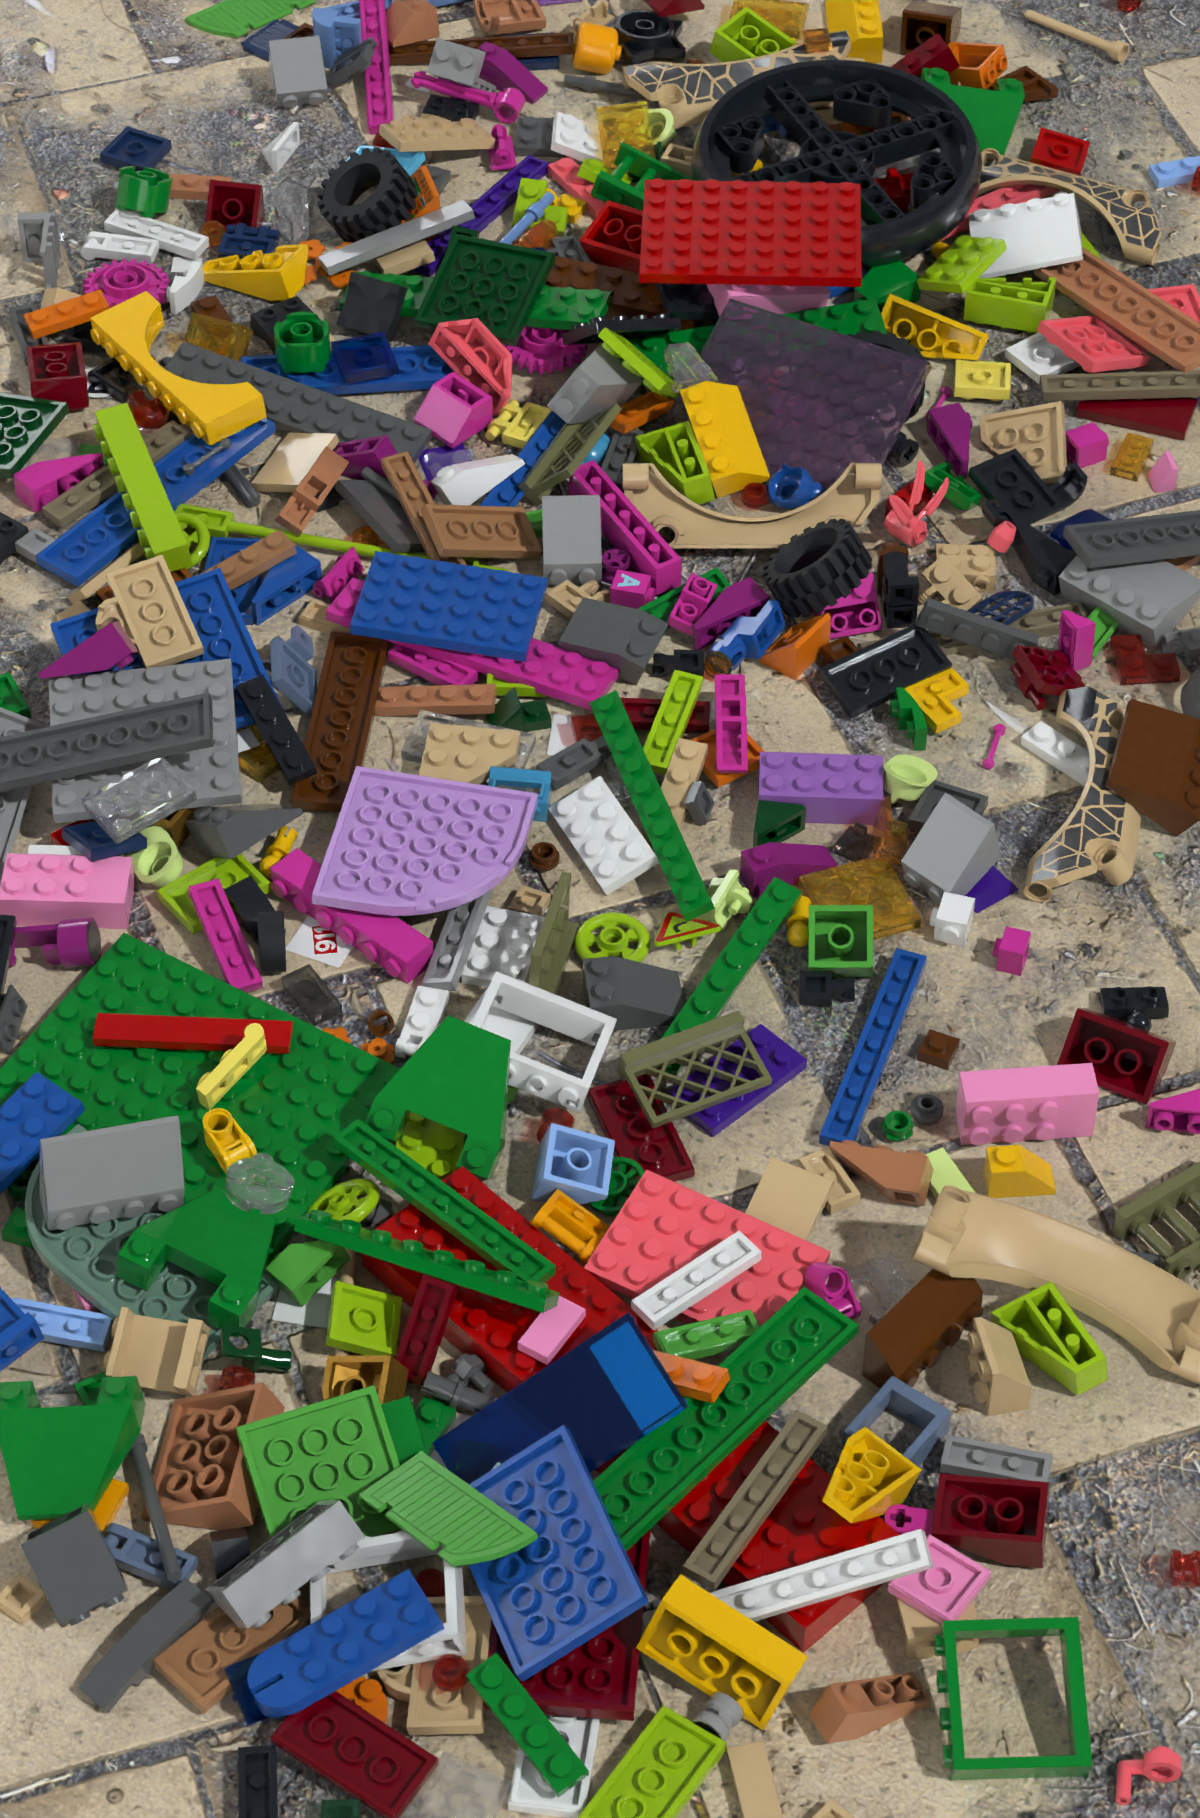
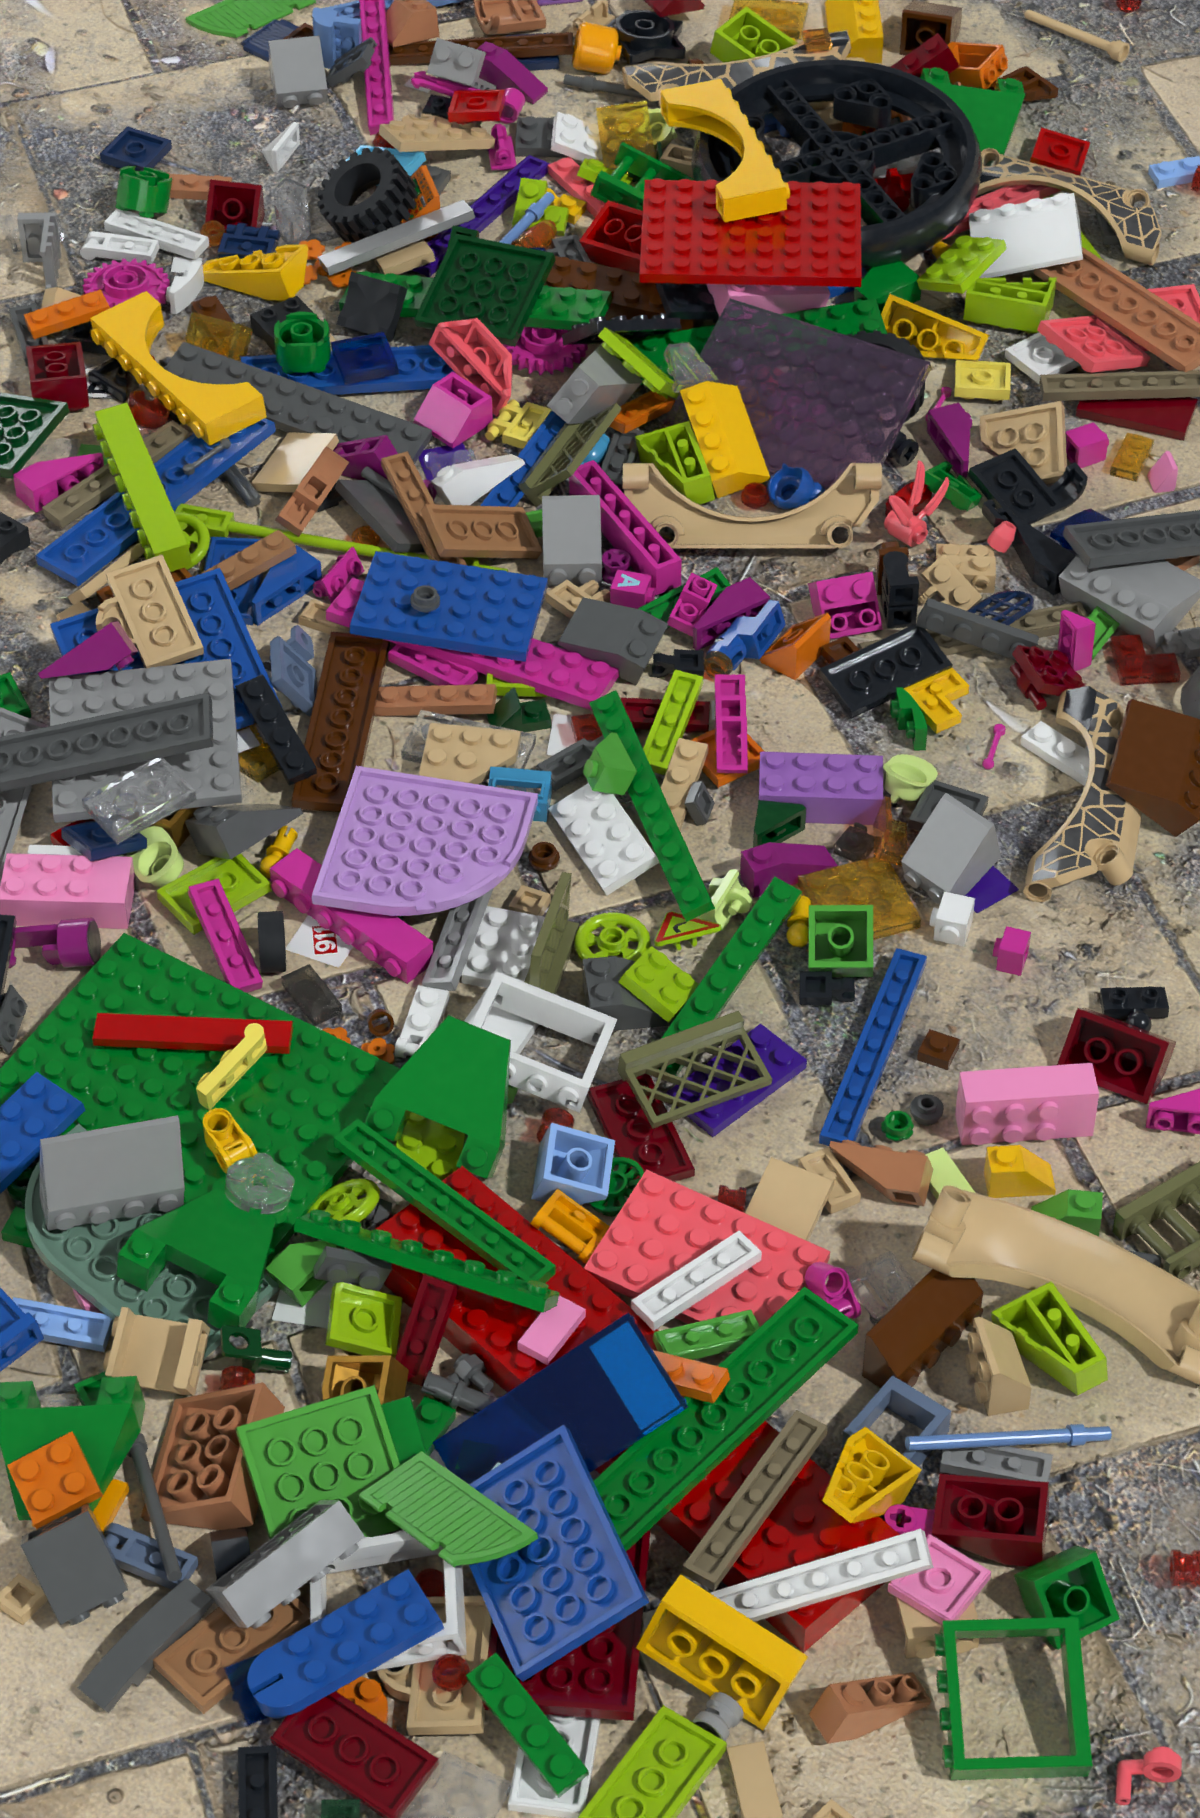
light grey plate [15,528,55,564] -> none
black slope [224,876,286,946] -> none
black tyre [761,518,873,618] -> none
none -> orange plate [7,1432,103,1529]
none -> dark grey plate [314,1246,392,1291]
none -> dark grey plate [410,585,440,613]
none -> red plate [448,89,506,124]
none -> bright green slope [583,732,637,795]
none -> lime plate [618,946,699,1023]
none -> yellow arch [660,79,790,223]
none -> clear red wheel [717,1185,747,1213]
none -> medium blue bar [905,1424,1112,1451]
none -> green slope [1014,1545,1119,1650]
none -> bright green slope [1031,1189,1103,1237]

